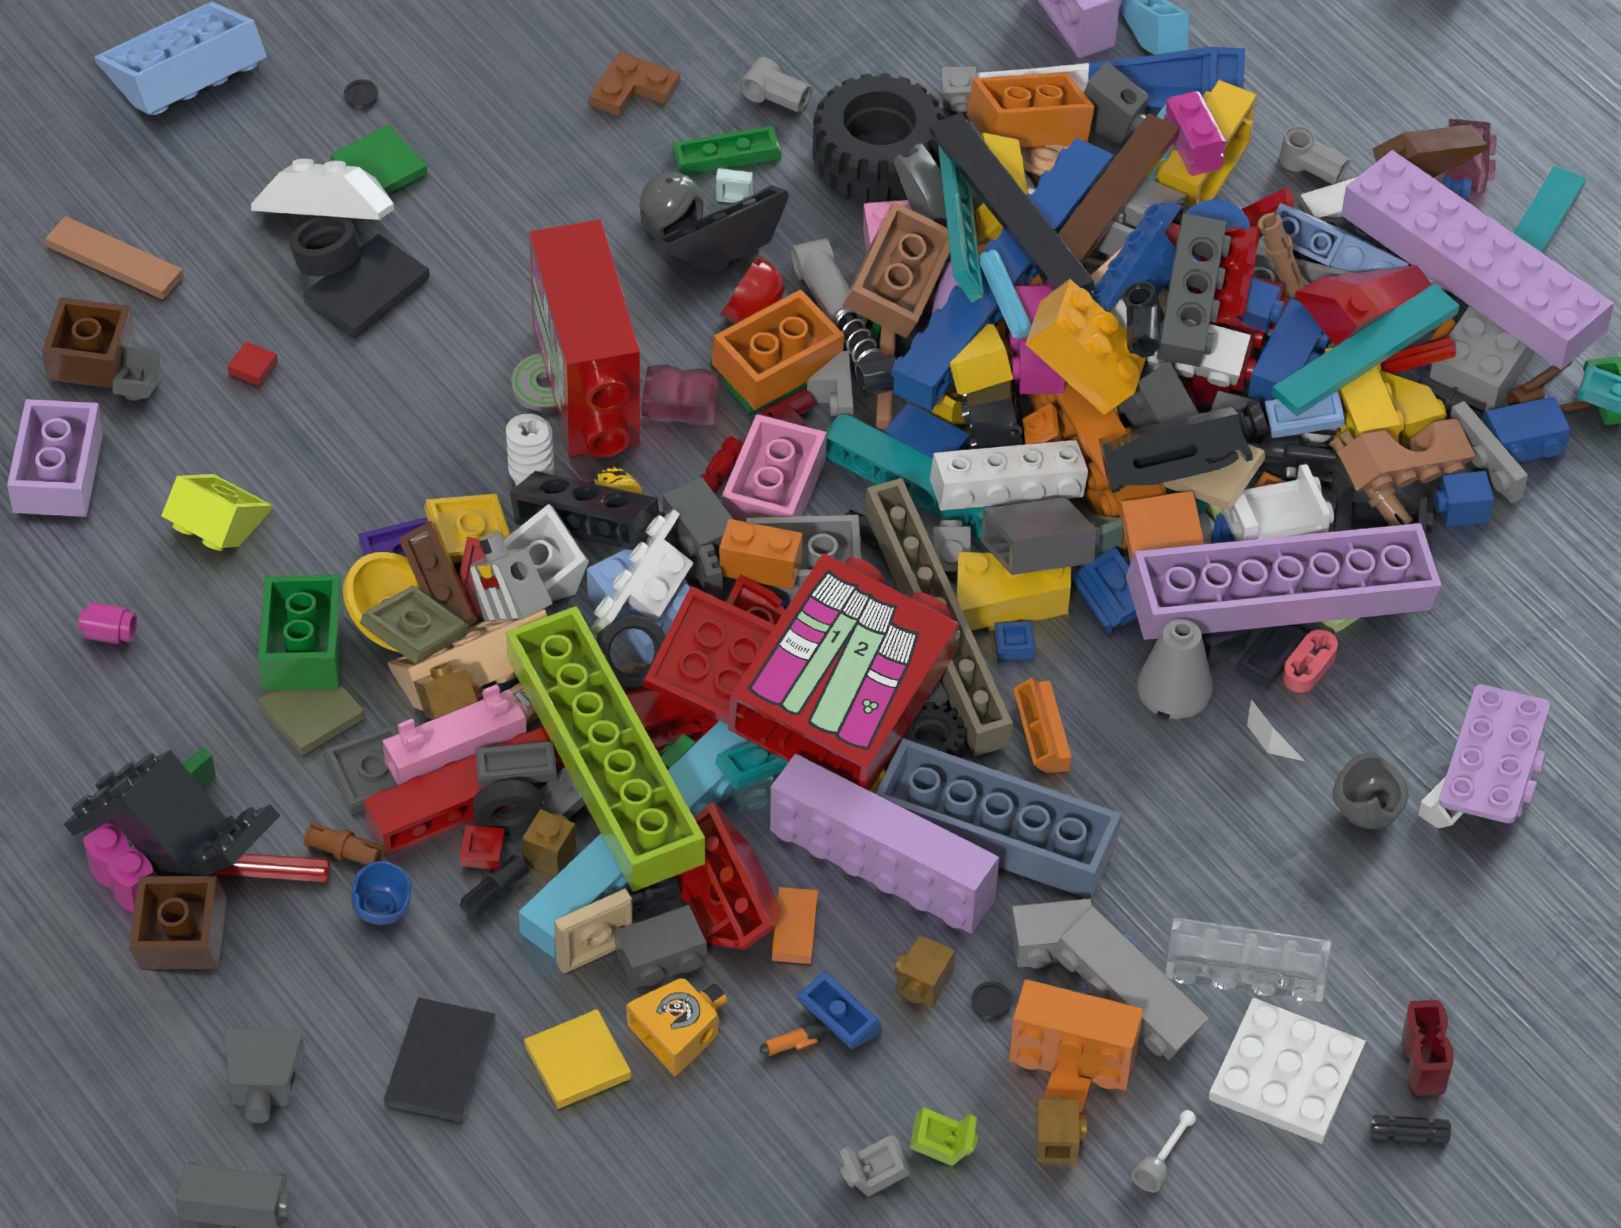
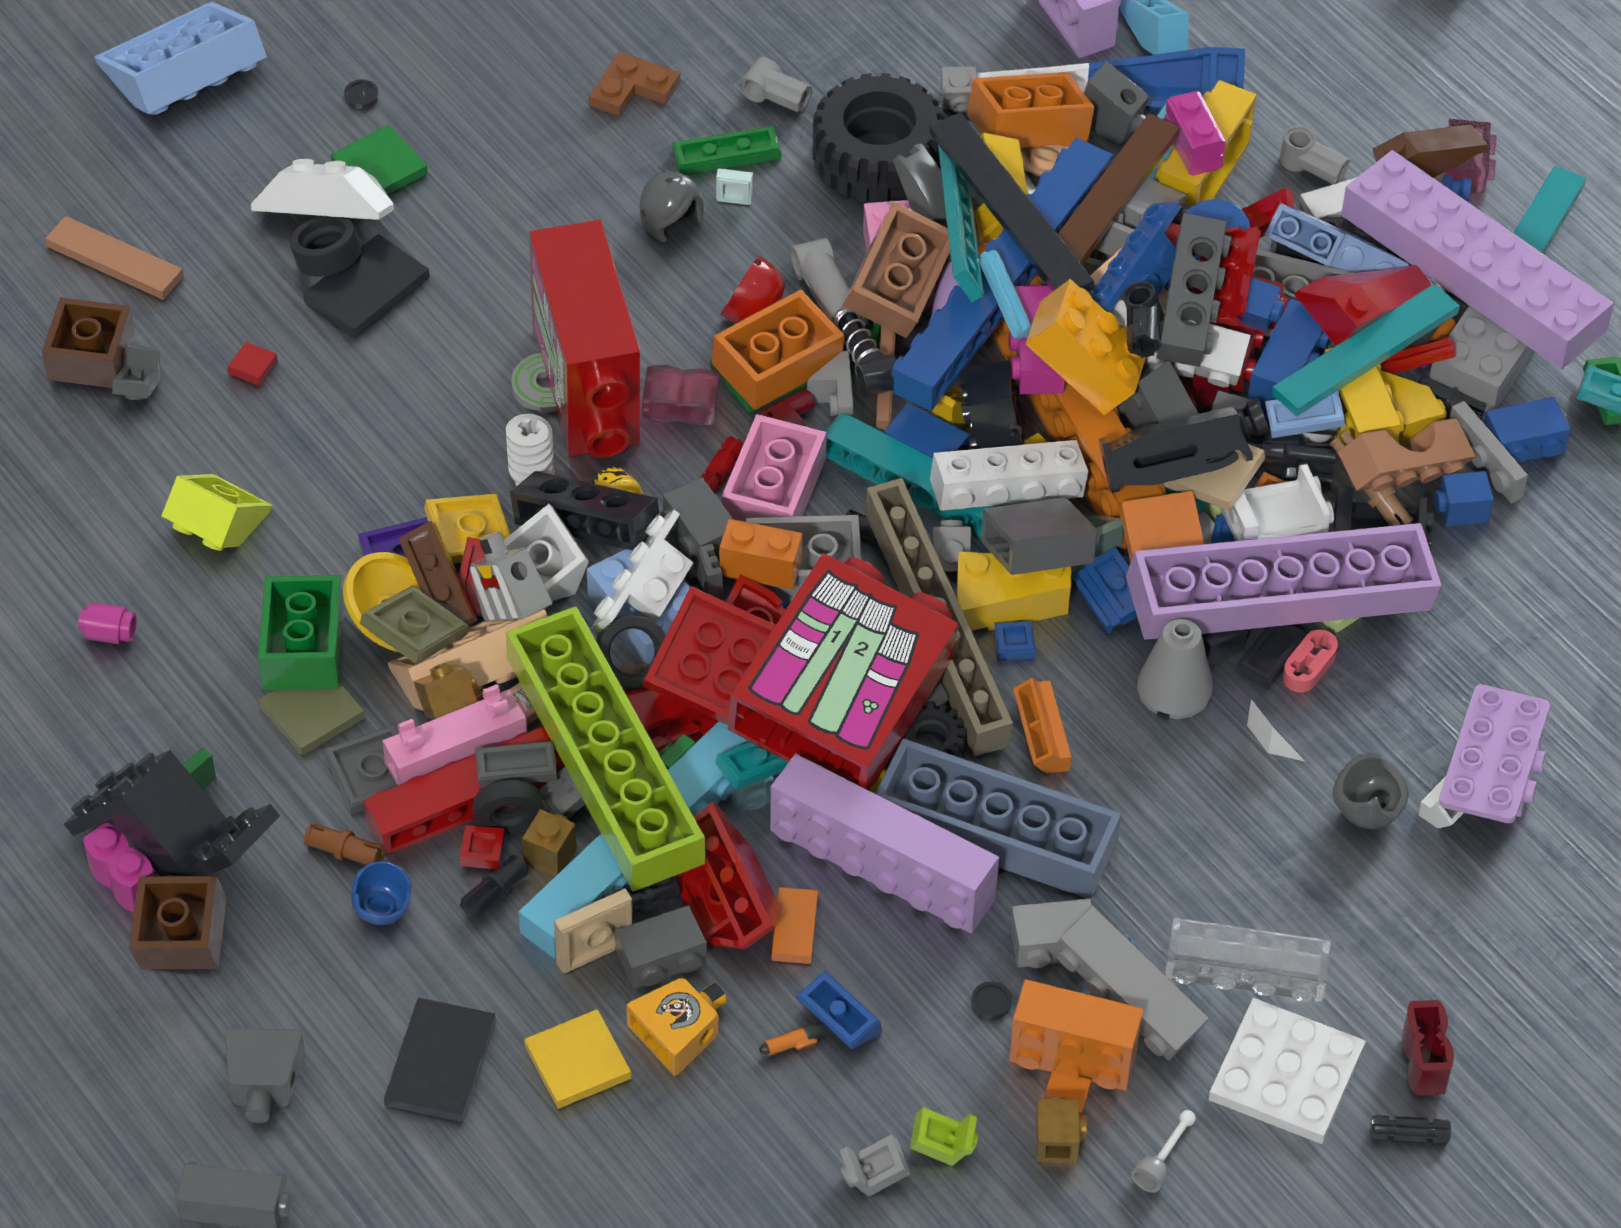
lavender brick [7,399,104,517] -> none
red axle [215,853,330,882] -> none
black wedge [652,185,789,272] -> none
pearl gold brick [894,935,955,1008] -> none
yellow slope [950,324,1013,395] -> none
orange bracket [1022,403,1062,444] -> none
medium nougat pin [1258,213,1305,301] -> none
reddish brown plant [1507,362,1590,413] -> none

